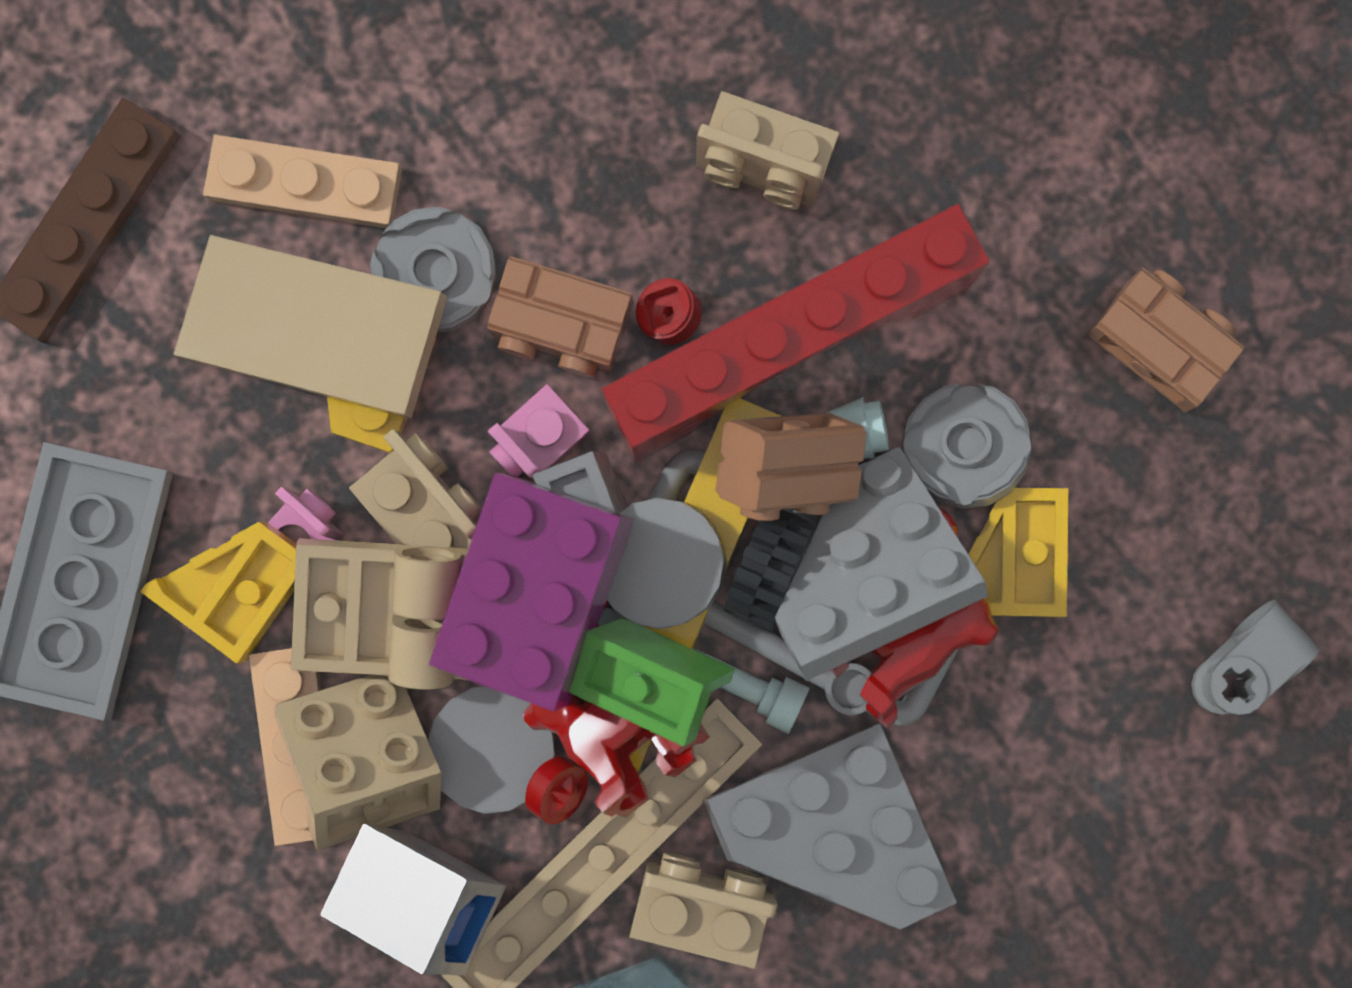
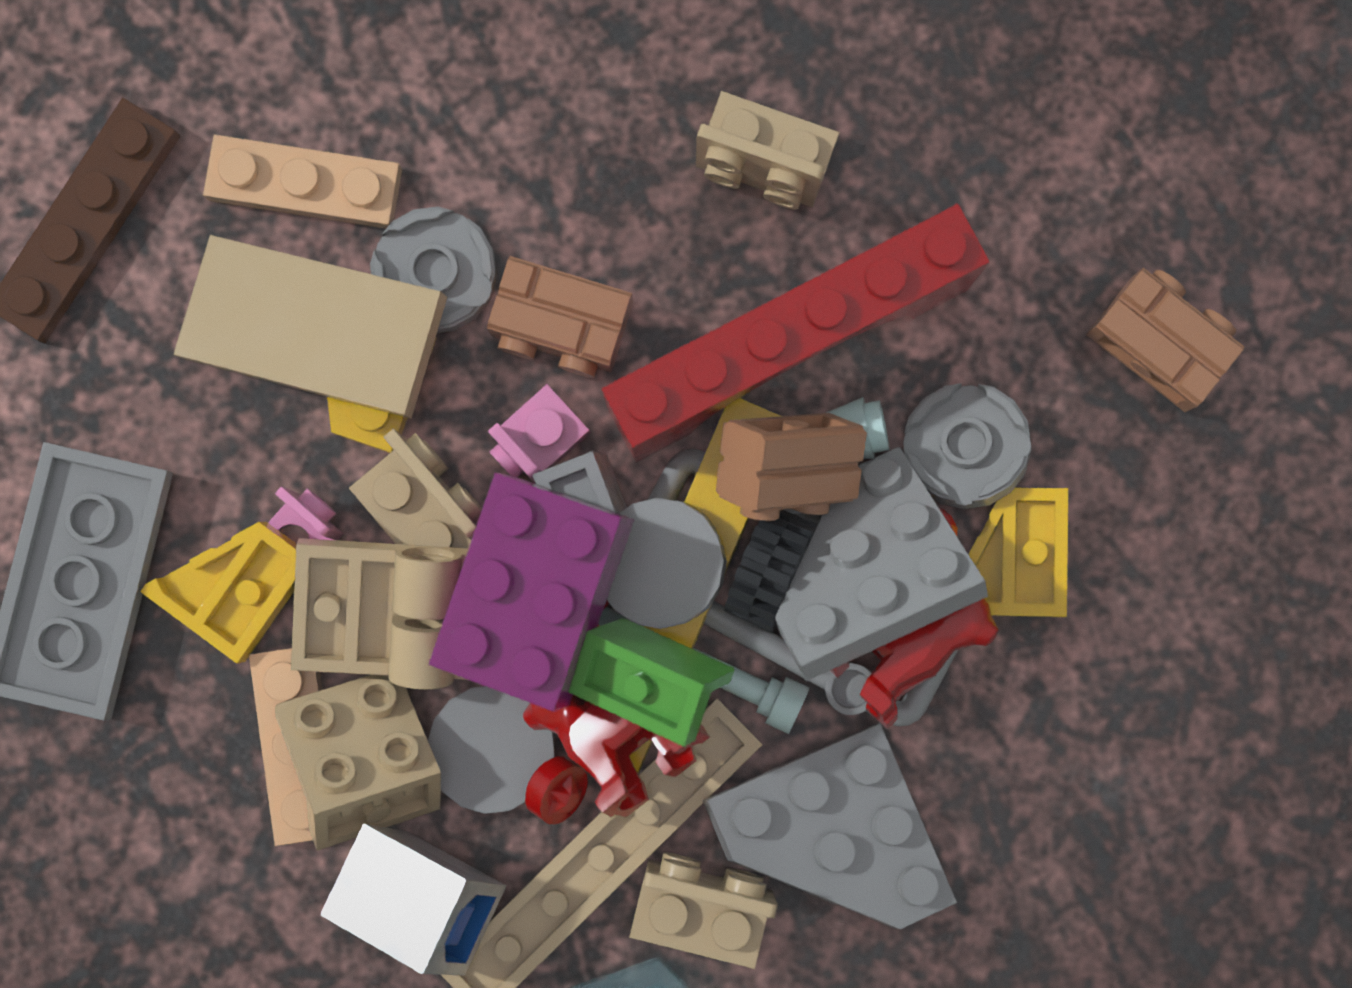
red tile [636,278,702,345] -> none
light grey piece [1191,600,1320,715] -> none

